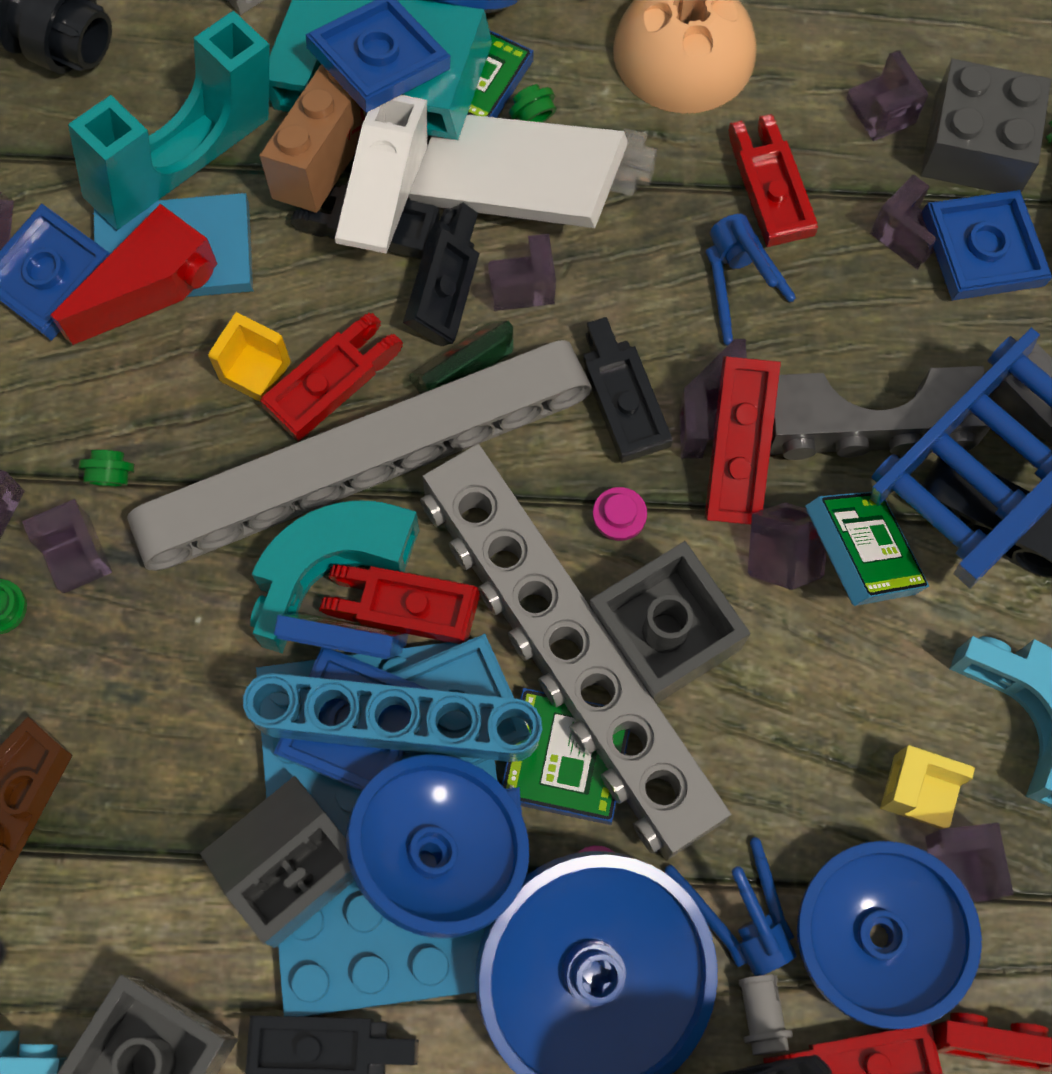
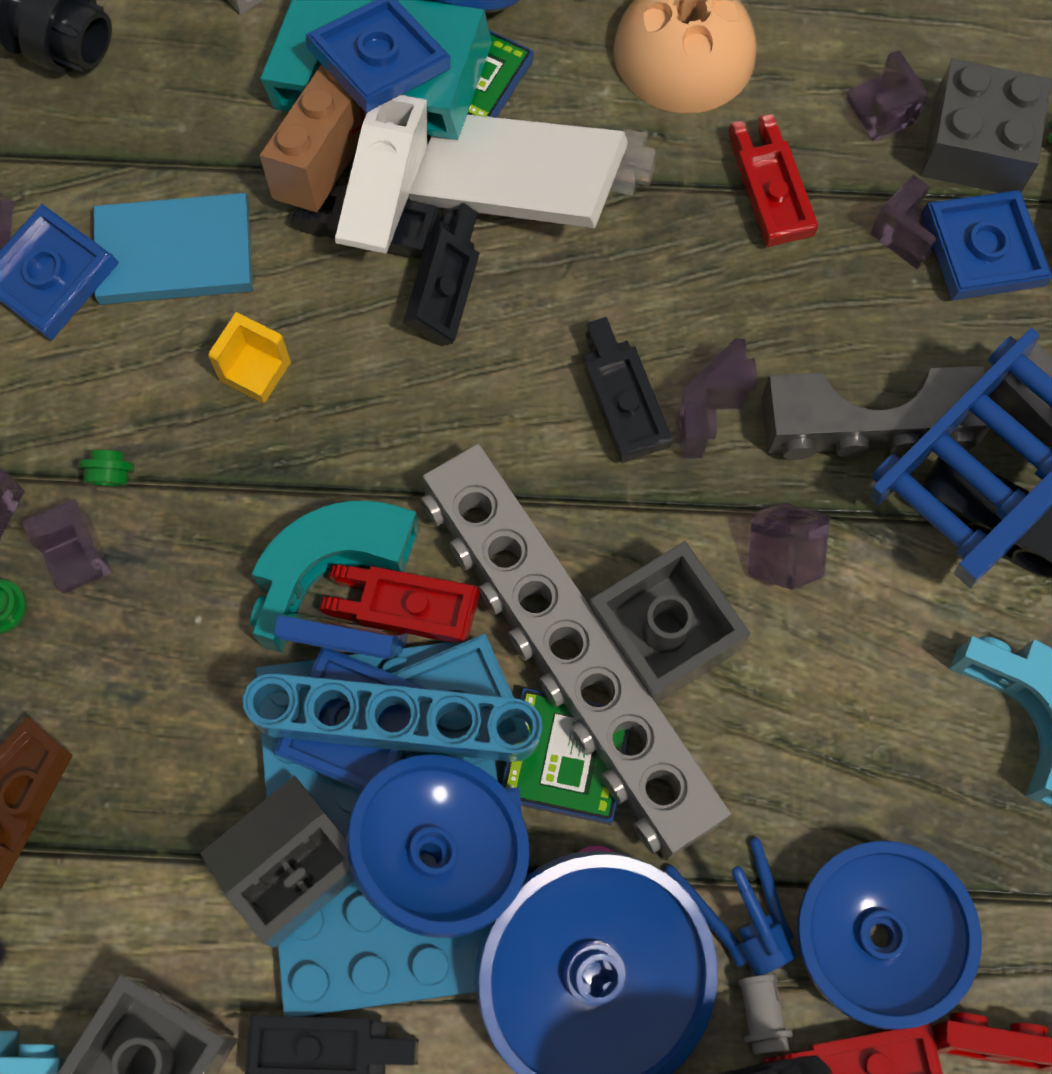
red slope [50,204,218,345] -> none
teal arch [68,10,270,230] -> none
light grey beam [127,340,592,571] -> none
red hinge [260,313,403,442] -> none
clear green slope [409,321,513,394] -> none
panel [488,234,556,311] -> none
green plate [508,84,557,123] -> none
dark pink plate [593,487,647,541] -> none
red plate [704,356,781,525] -> none
blue plant [705,214,796,346] -> none
tile [805,492,930,606] -> none
light yellow panel [880,745,975,830] -> none
clear purple panel [925,823,1013,903] -> none

